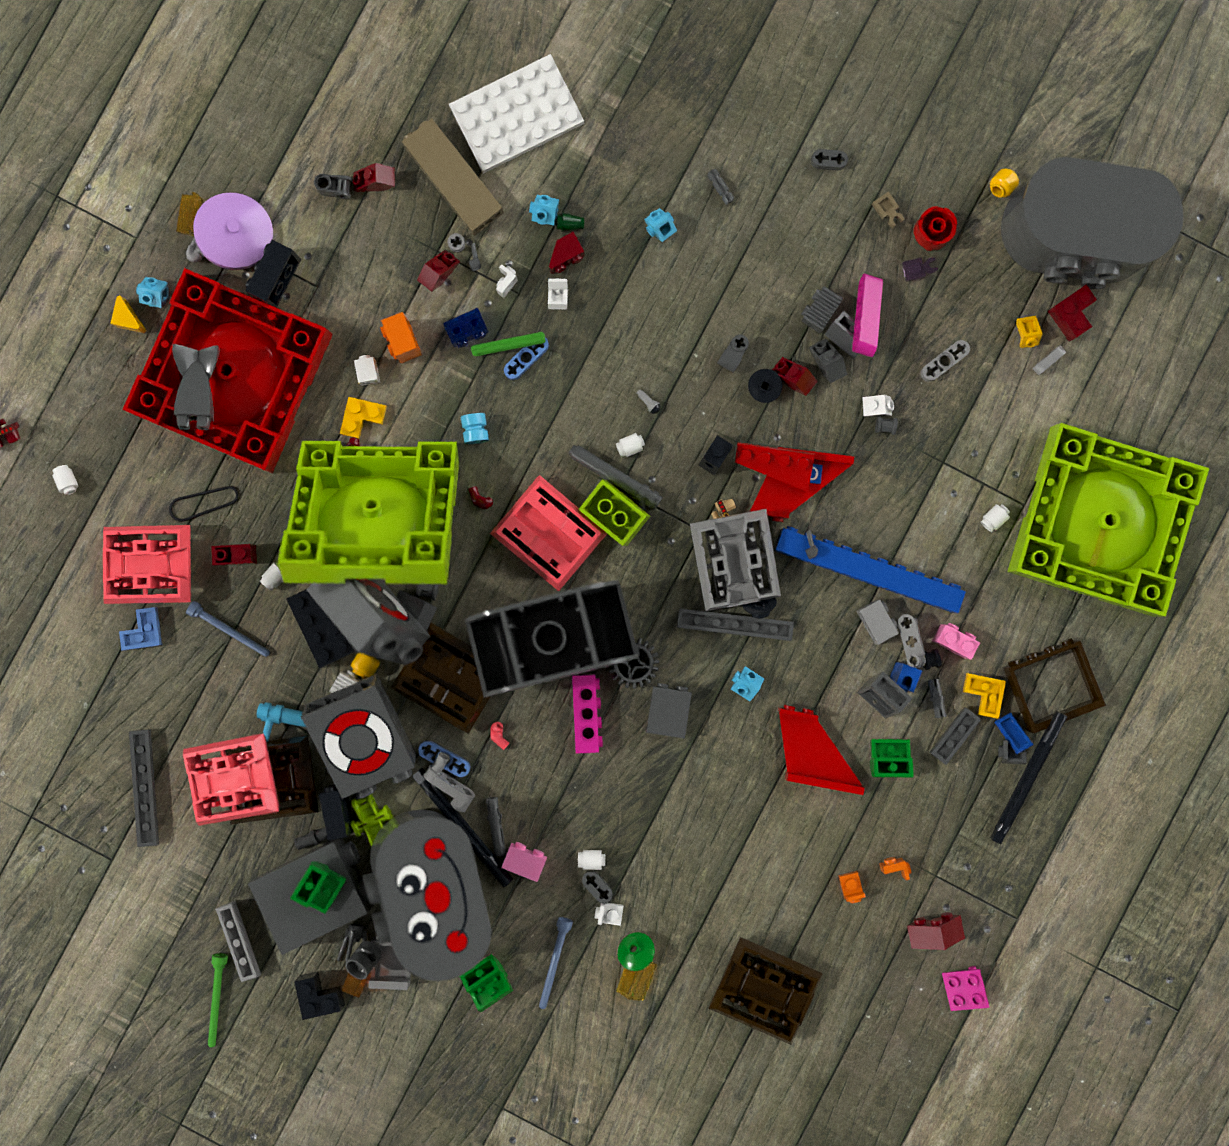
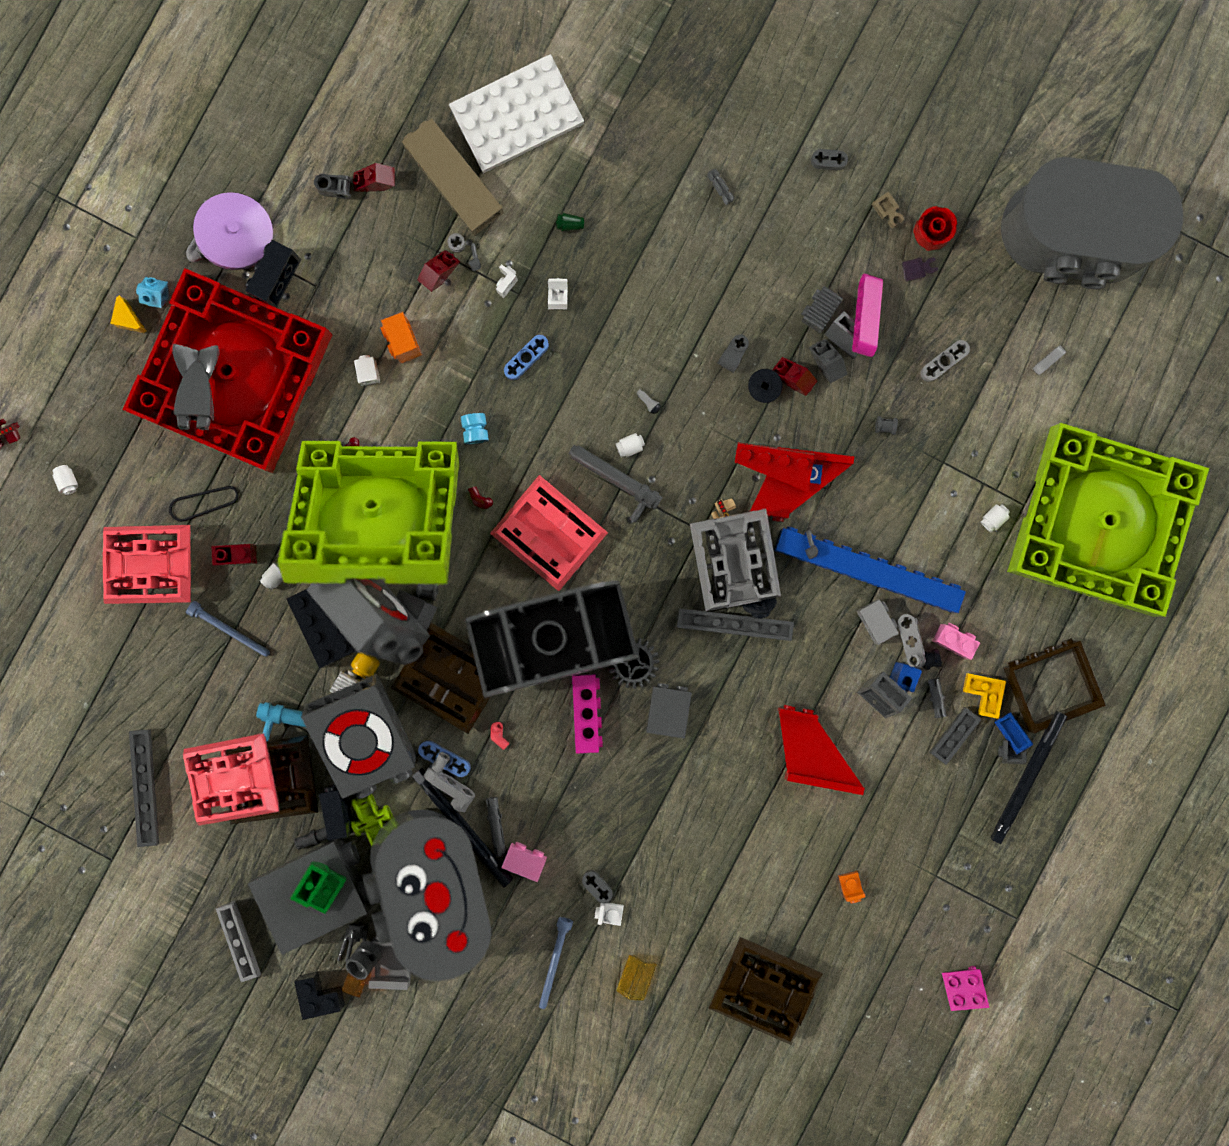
medium blue plate [119,607,162,651] -> none
clear yellow panel [176,192,203,236] -> none
bright green piece [208,953,228,1047] -> none
yellow plate [340,397,387,439] -> none
clear blue brick [443,308,489,348] -> none
green brick [460,954,513,1012] -> none
bright green axle [471,332,545,356] -> none
medium azure brick [529,195,559,225] -> none
dark red slope [549,231,585,274] -> none
lime brick [578,479,651,546] -> none
white brick [578,850,606,870] -> none
green dish [617,932,655,971] -> none
medium azure brick [644,208,677,242] -> none
black torso [698,435,734,475] -> none
medium azure brick [731,666,764,701] -> none
white bracket [863,395,894,417] -> none
green brick [870,739,914,778] -> none
orange bracket [879,857,911,881] -> none
dark red brick [907,912,965,950] -> none
yellow head [990,168,1019,198] -> none
yellow bracket [1016,316,1042,348] -> none
dark red brick [1048,284,1097,342] -> none

